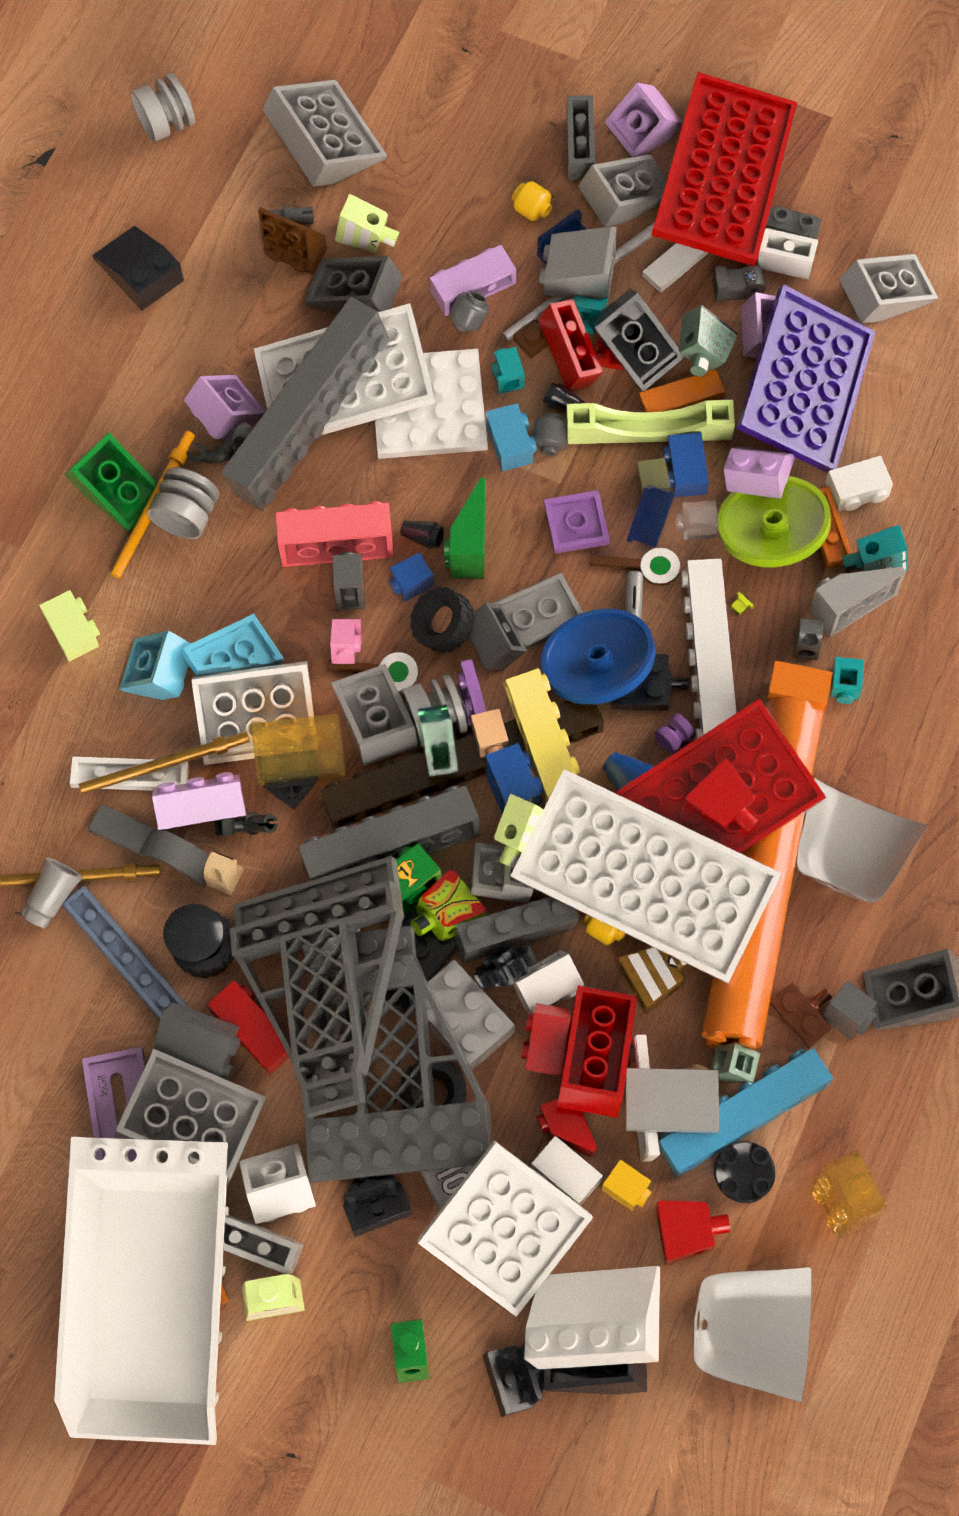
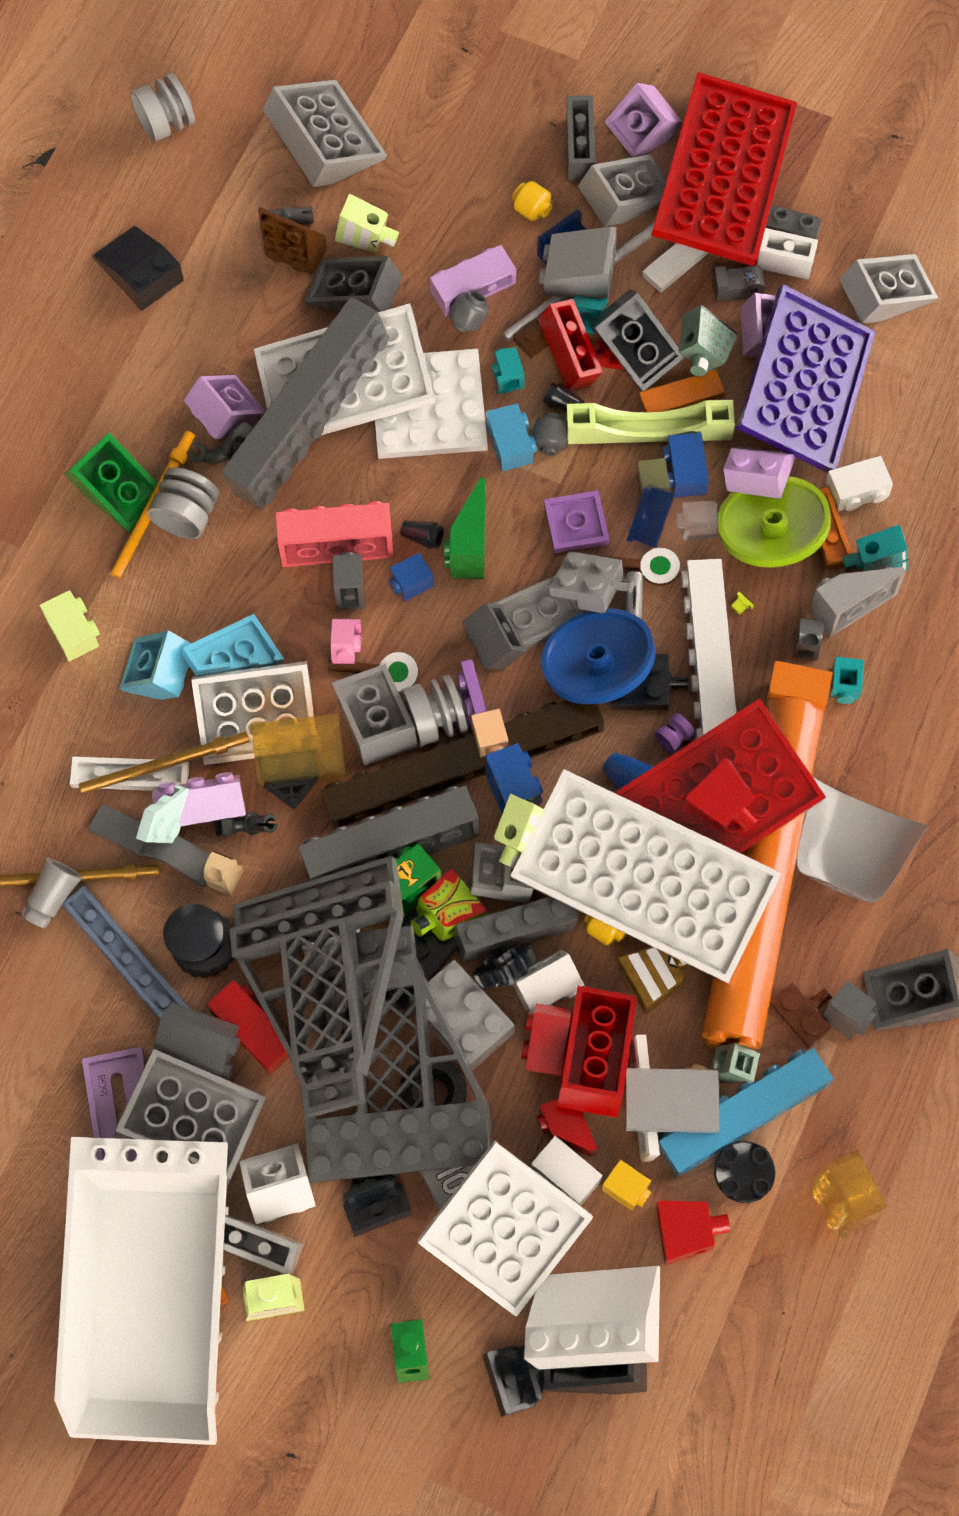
black tyre [410,586,475,653] -> none
clear green brick [418,704,458,777] -> none
light yellow brick [503,668,580,805] -> none
light grey piece [694,1267,812,1402] -> none
none -> light aqua wing [136,785,189,843]
none -> light grey plate [549,551,634,614]

